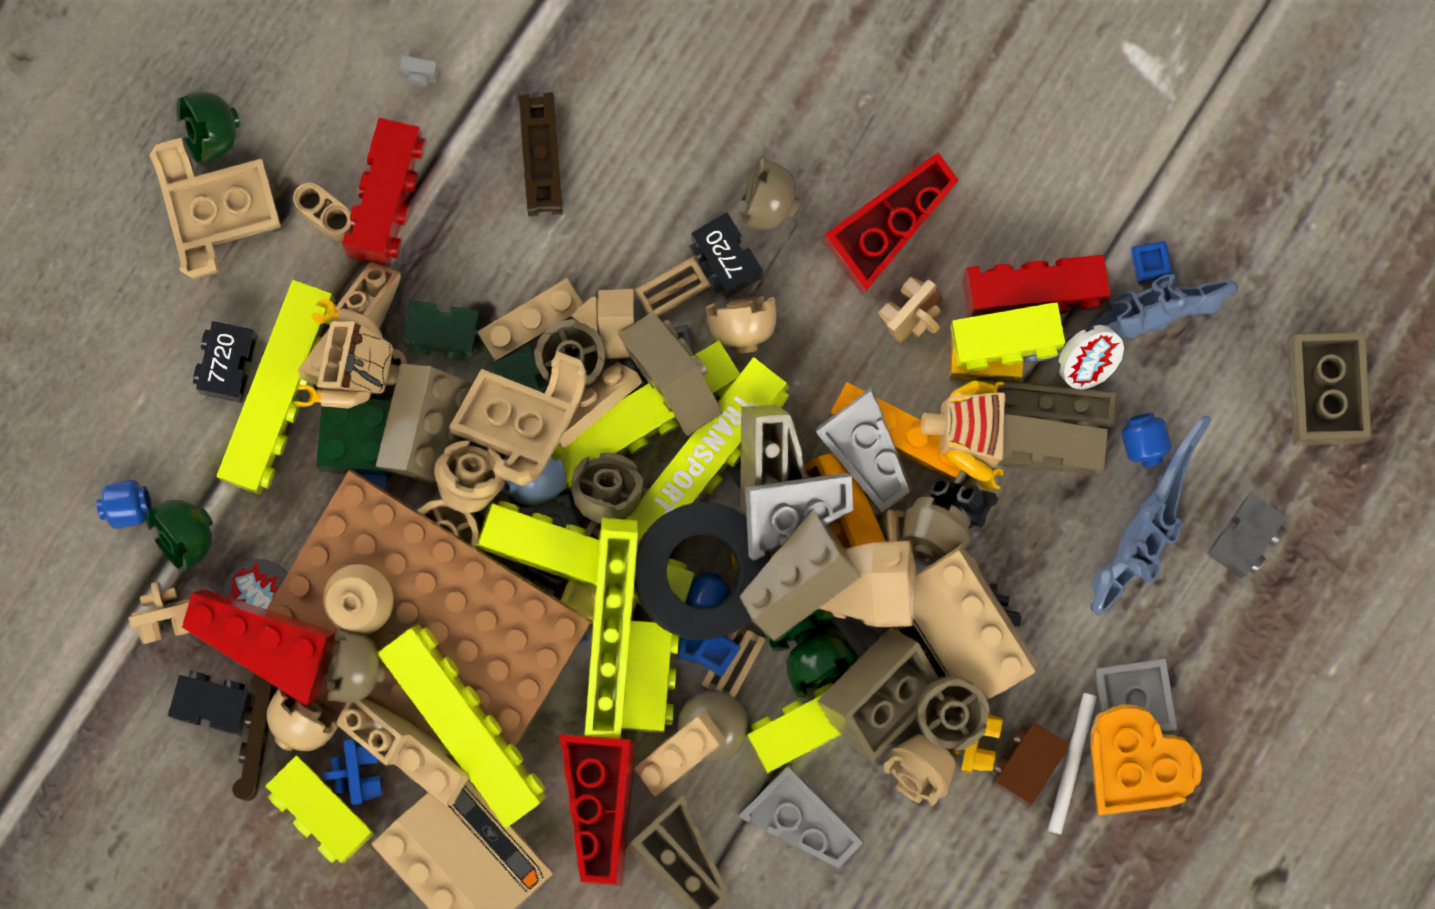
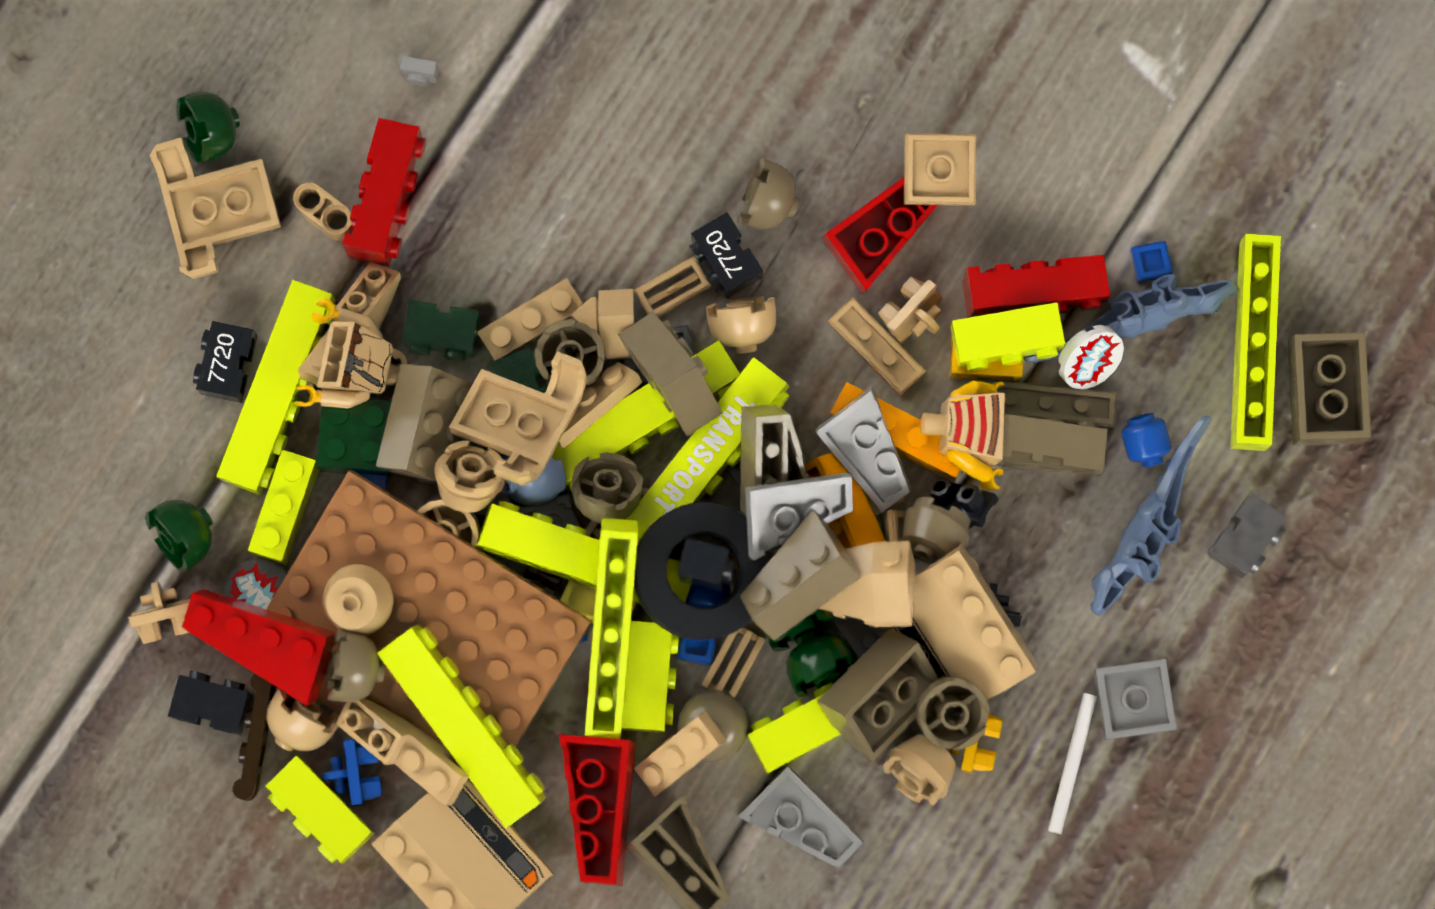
blue head [96,480,152,529] -> none
dark brown plate [519,92,563,217] -> none
blue tile [692,636,741,678] -> none
reddish brown brick [992,722,1070,807] -> none
light orange plate [1090,704,1202,815] -> none
none -> neon yellow brick [248,450,319,566]
none -> black brick [678,538,735,592]
none -> tan tile [827,297,926,397]
none -> tan tile [904,133,976,206]
none -> neon yellow brick [1230,234,1281,451]

